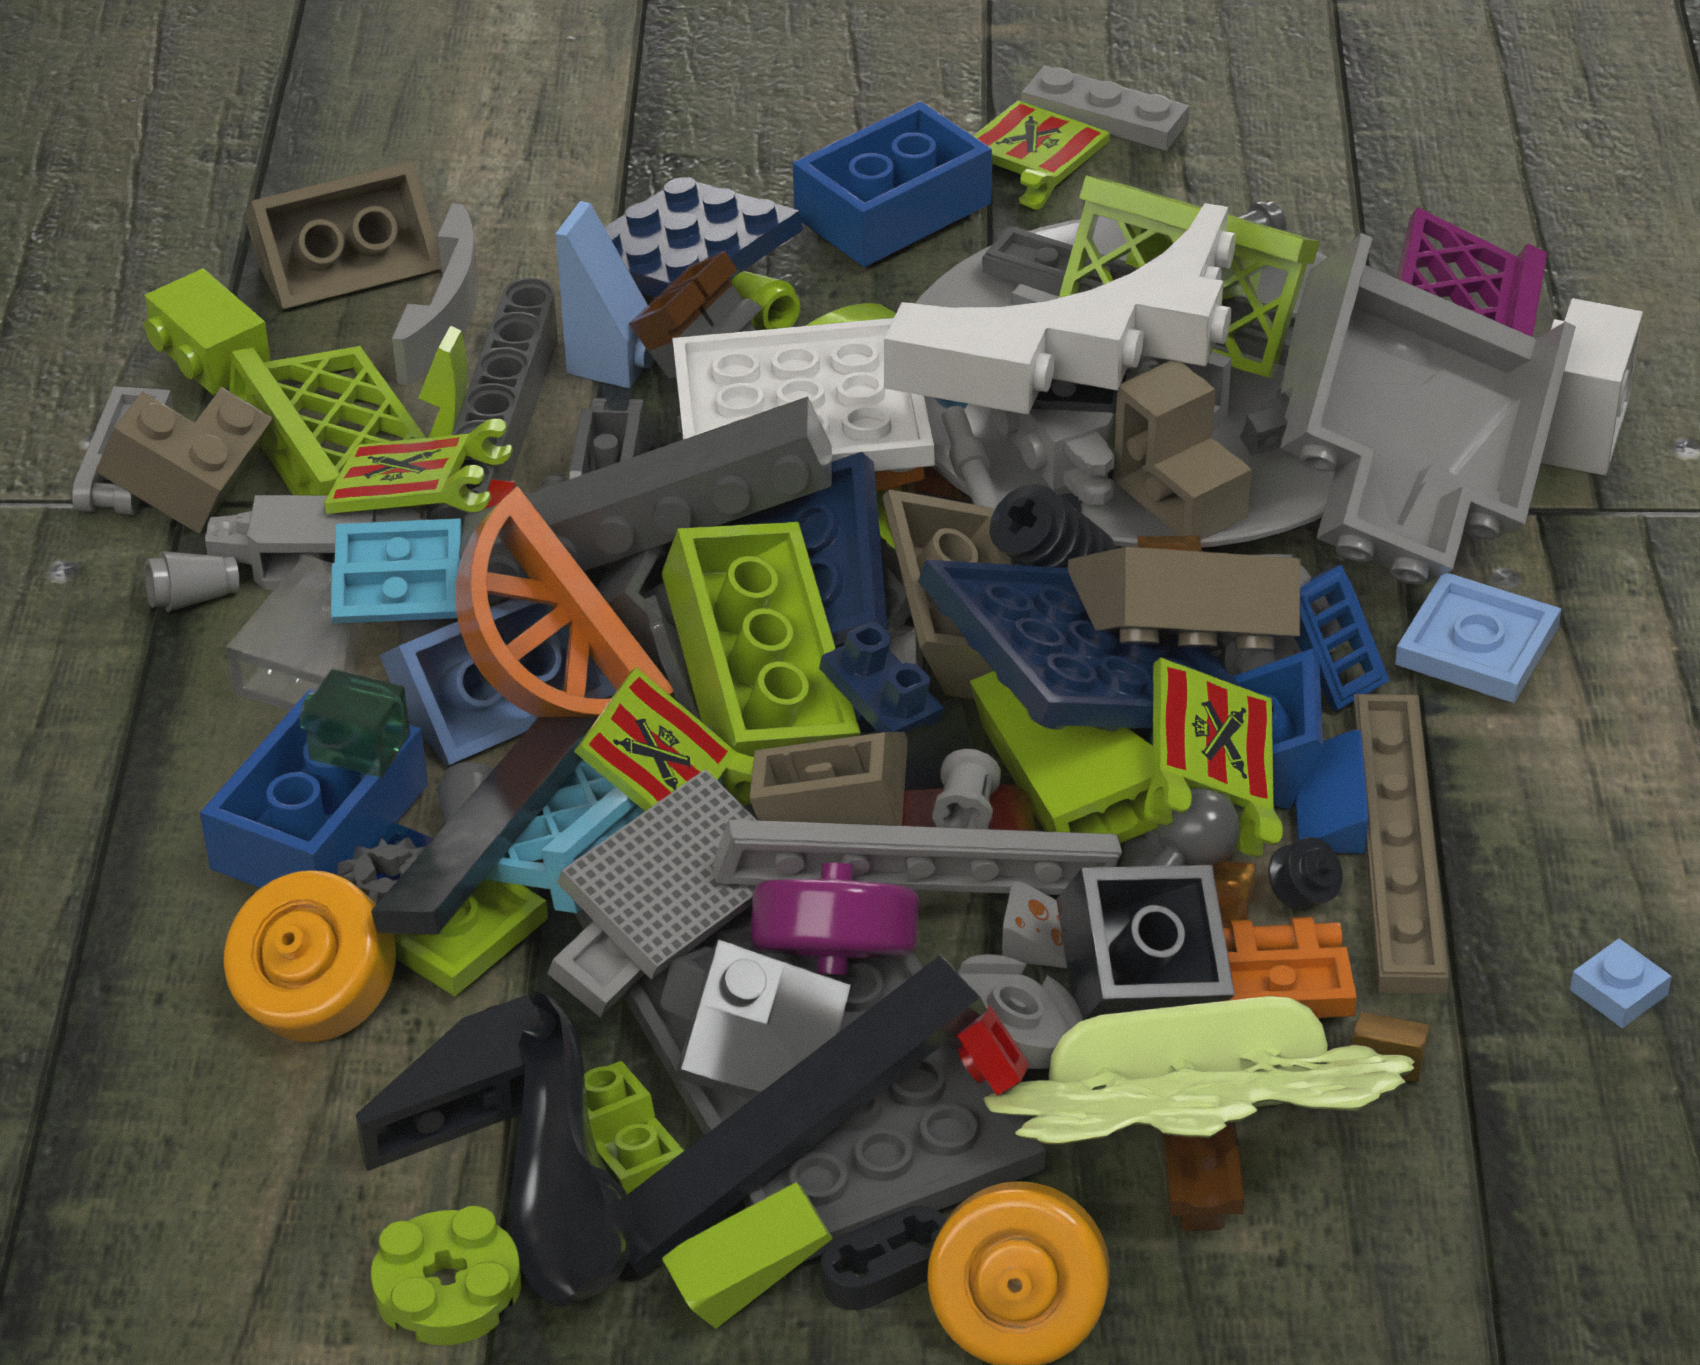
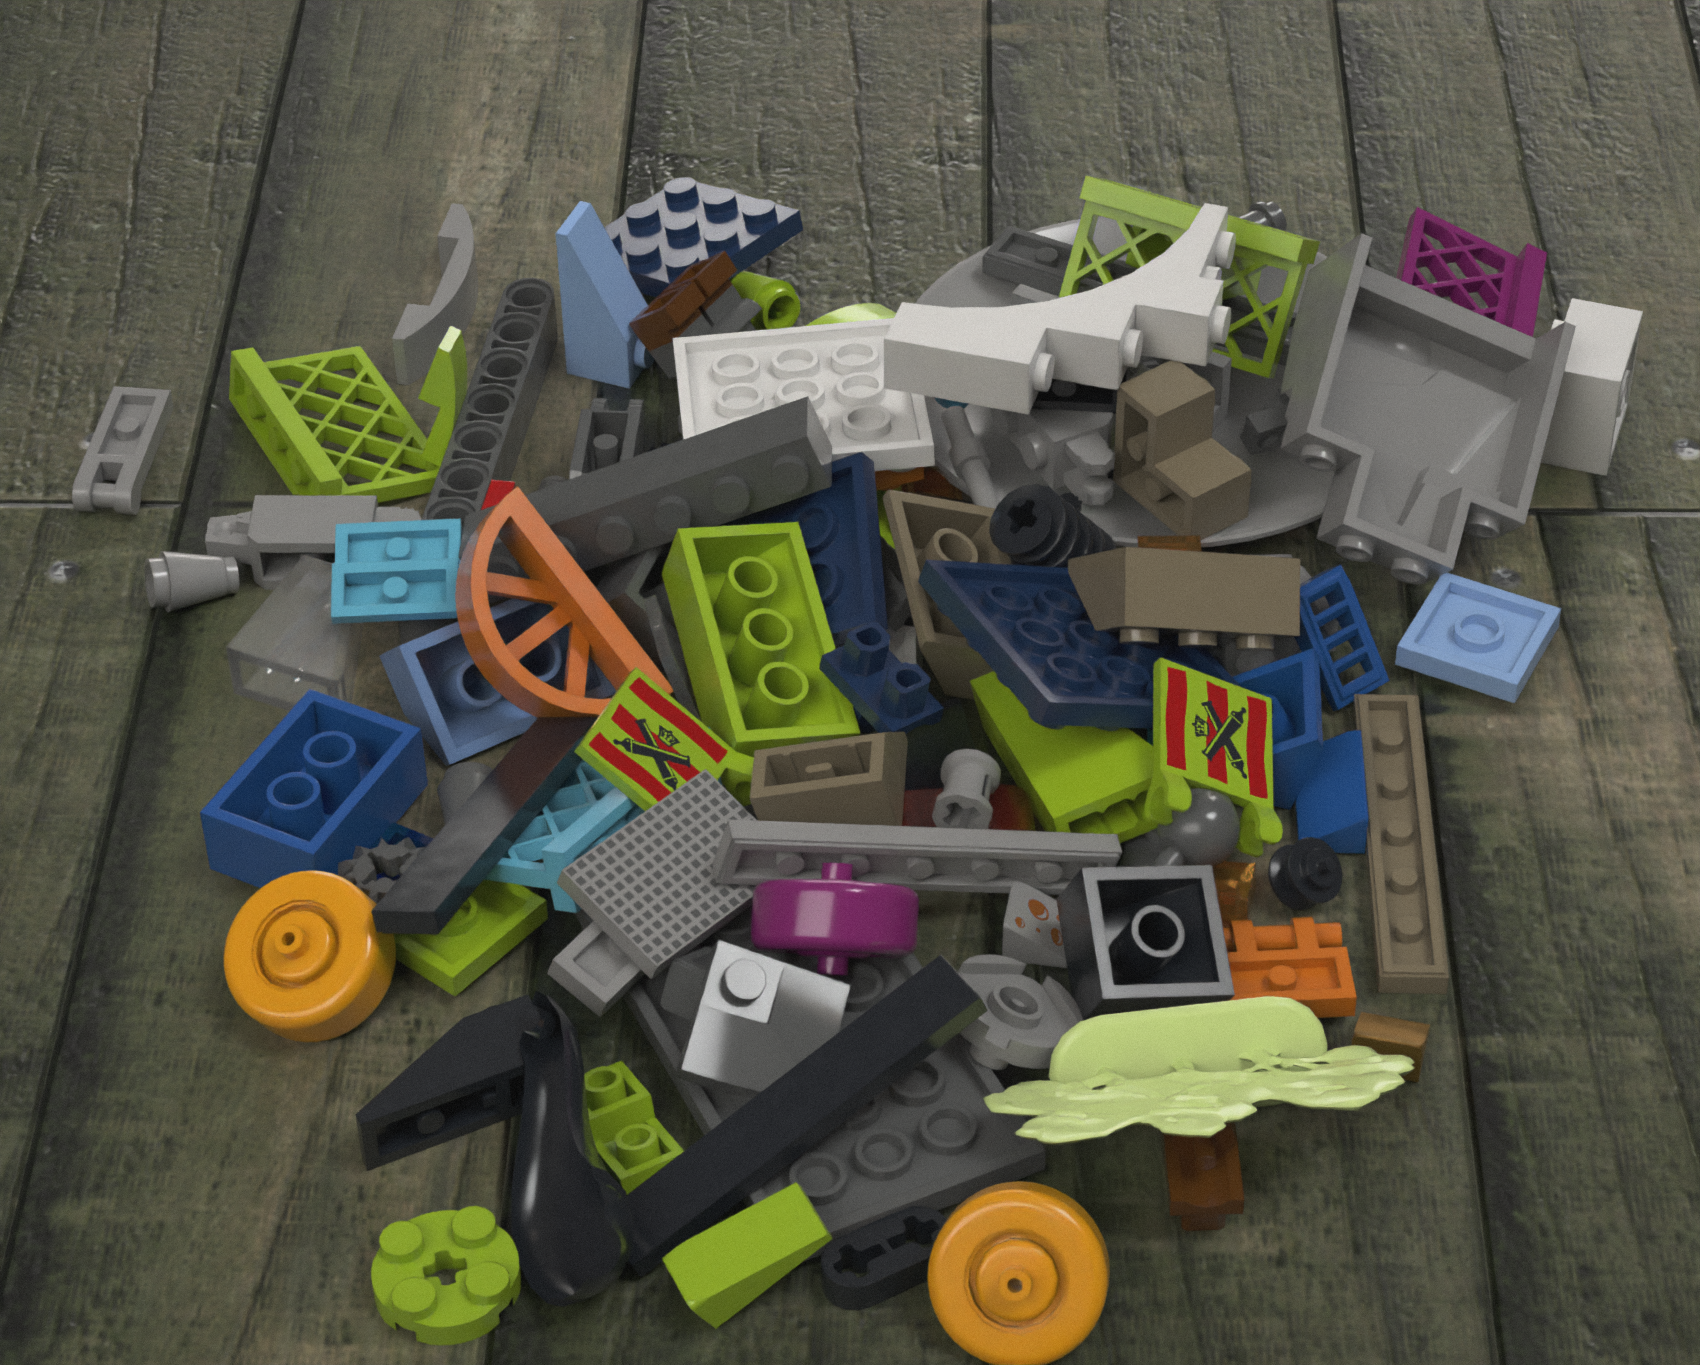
dark tan brick [95,387,273,534] -> none
lime brick [144,268,271,395] -> none
dark tan slope [244,161,441,311] -> none
clear green brick [300,668,411,778] -> none
lime flag [324,418,513,514] -> none
blue brick [793,101,992,267] -> none
red plate [957,1005,1030,1096] -> none
lime flag [973,100,1110,210] -> none
light grey plate [1021,65,1189,151] -> none
light blue plate [1570,938,1672,1028] -> none

